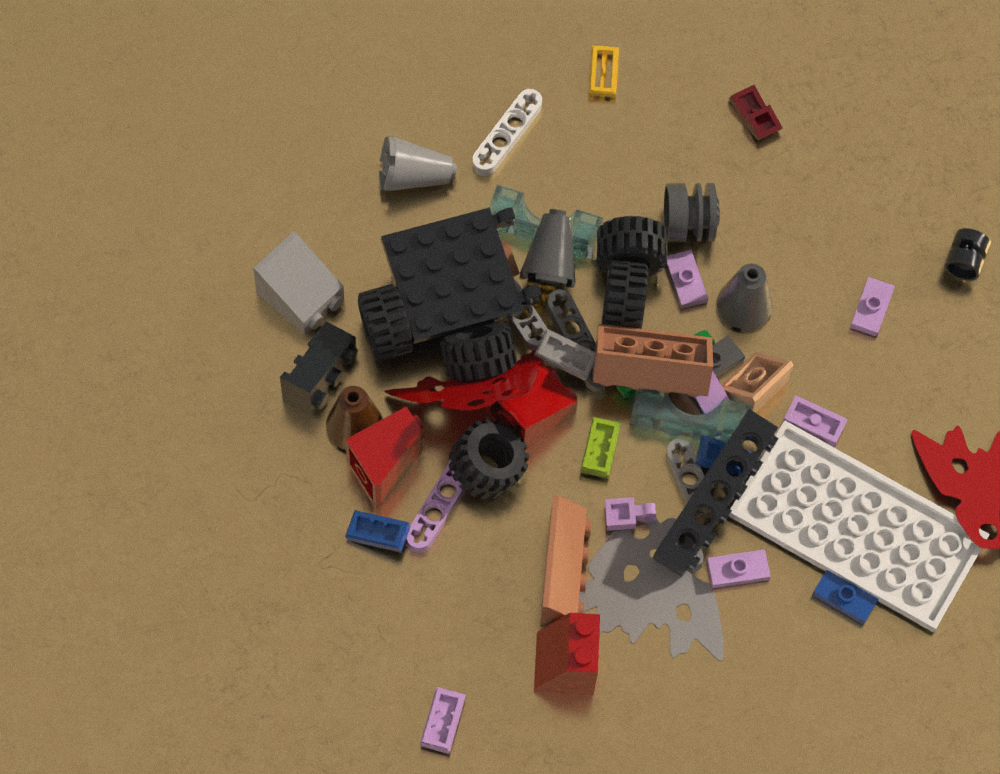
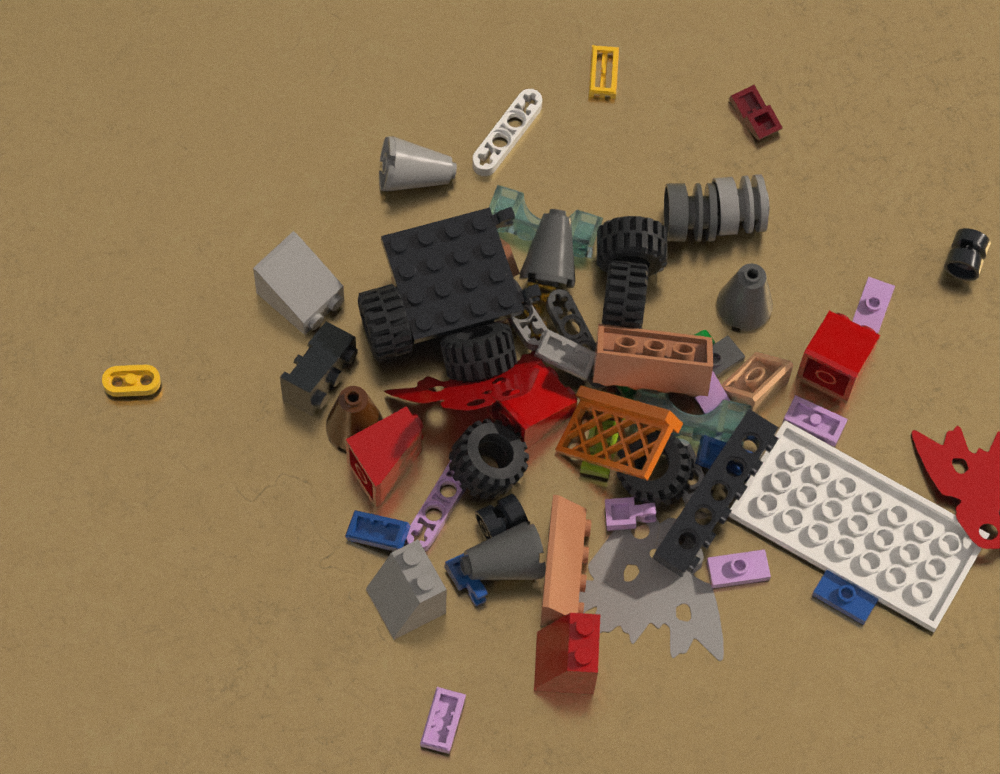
lavender plate [666,250,708,309] -> none
none -> yellow plate [102,365,161,397]
none -> light grey slope [366,540,447,640]
none -> blue plate [444,553,488,606]
none -> dark grey cone [460,521,546,580]
none -> black wheel [475,494,528,540]
none -> orange fence [555,385,683,480]
none -> black tyre [617,430,694,507]
none -> light grey wheel [712,174,770,236]
none -> red slope [796,310,881,401]

